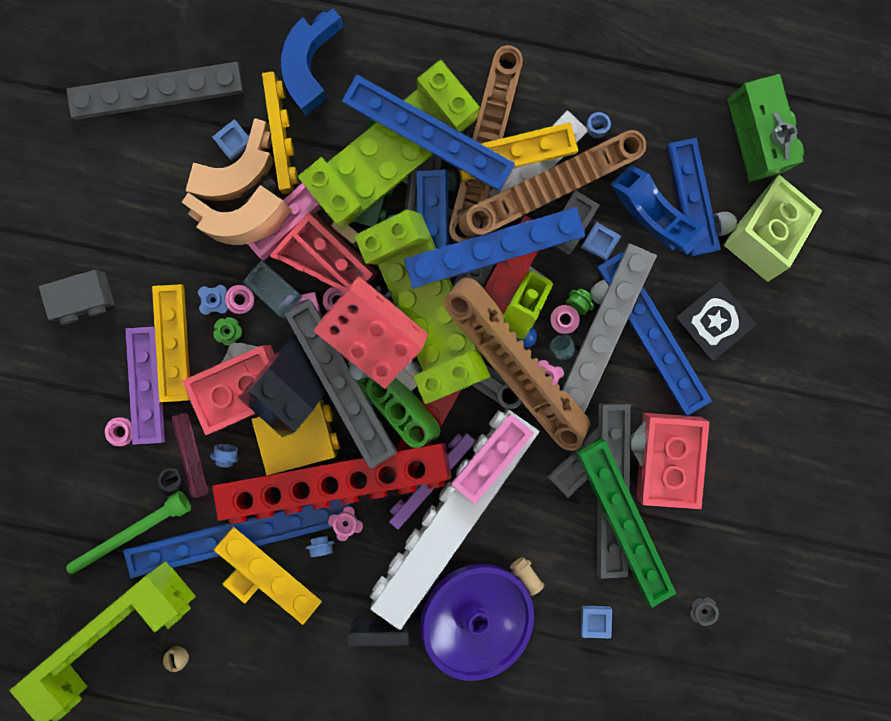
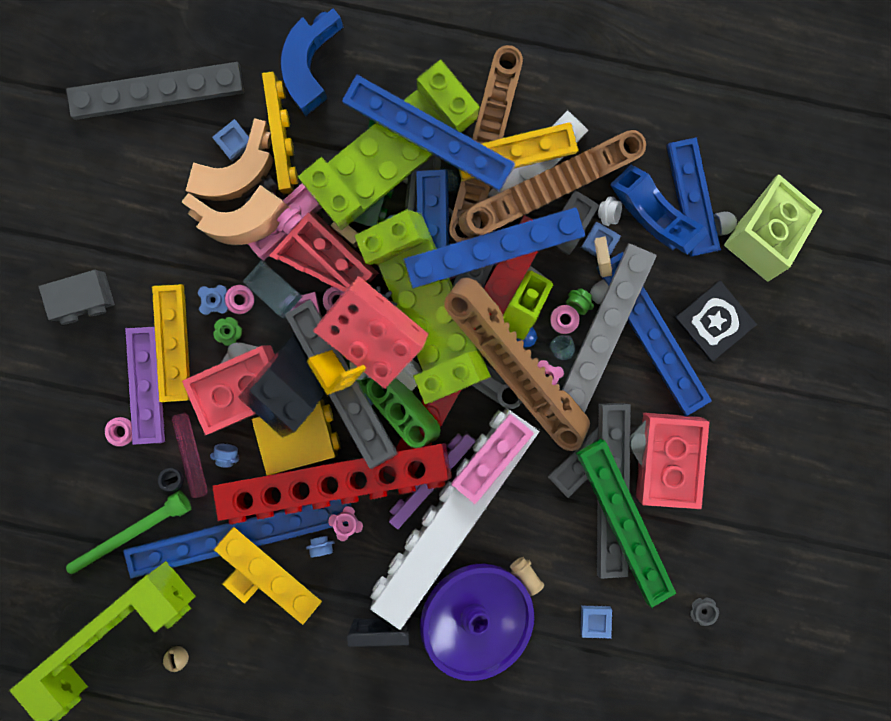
medium blue hinge [586,112,611,138] -> none
bright green piece [727,74,804,182] -> none
none -> bright pink plate [277,208,303,235]
none -> yellow bracket [307,350,366,395]
none -> tan tile [594,236,612,277]
none -> white plate [598,197,622,226]

